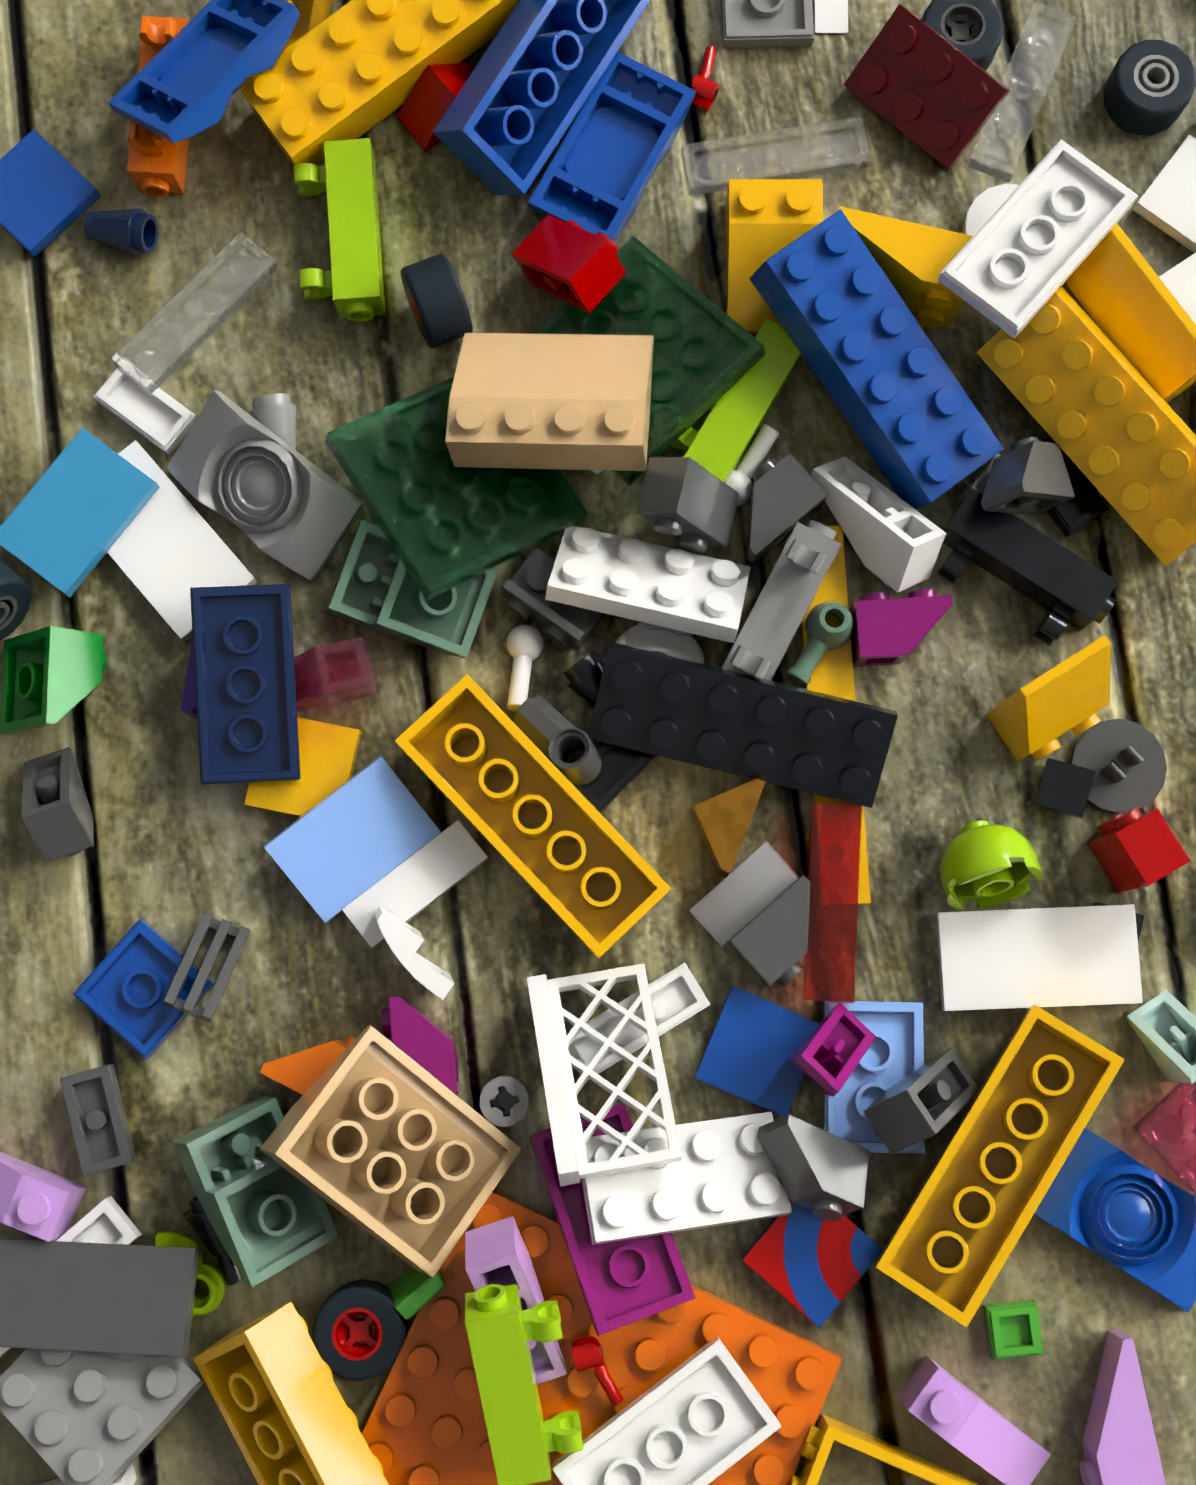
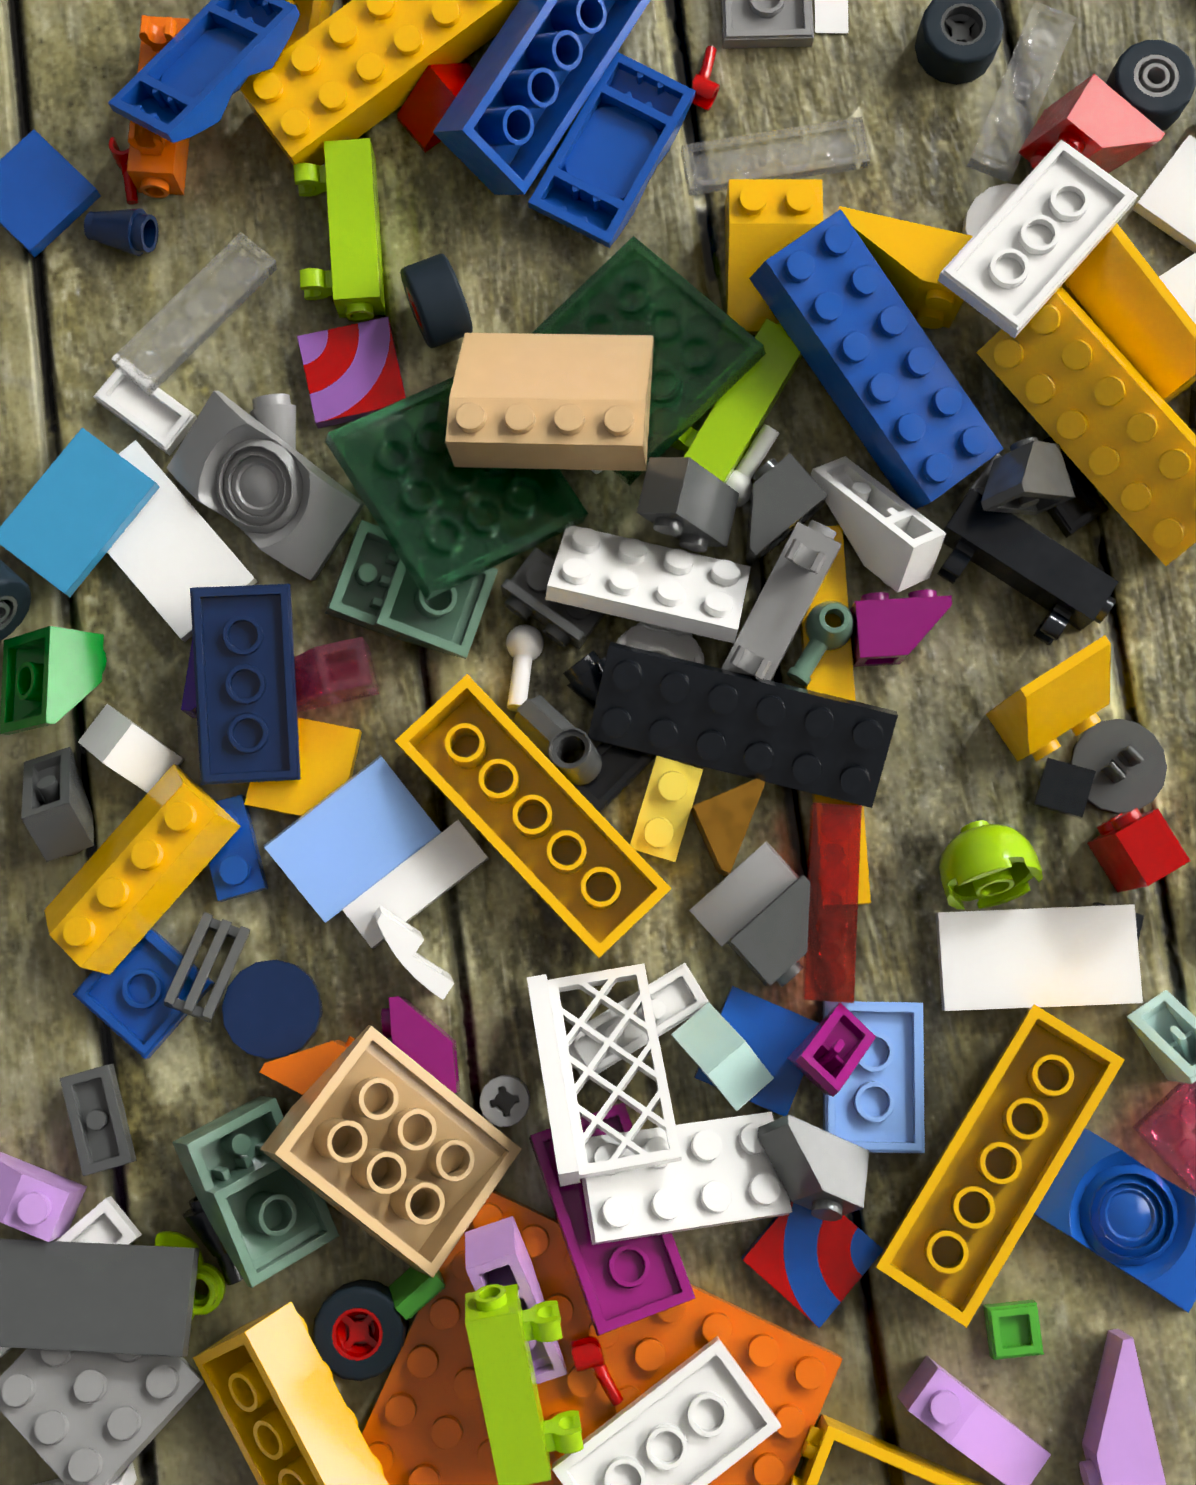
red brick [511,215,626,313] -> none
dark red plate [843,4,1010,169] -> none
dark grey slope [863,1048,980,1155] -> none
none -> yellow slope [44,764,241,975]
none -> white slope [78,704,185,793]
none -> red hand [108,137,138,205]
none -> blue plate [208,794,269,902]
none -> dark blue tile [222,960,323,1059]
none -> tile [297,317,409,429]
none -> light yellow plate [630,756,703,862]
none -> light aqua slope [671,1002,774,1111]
none -> slope [1018,74,1165,173]

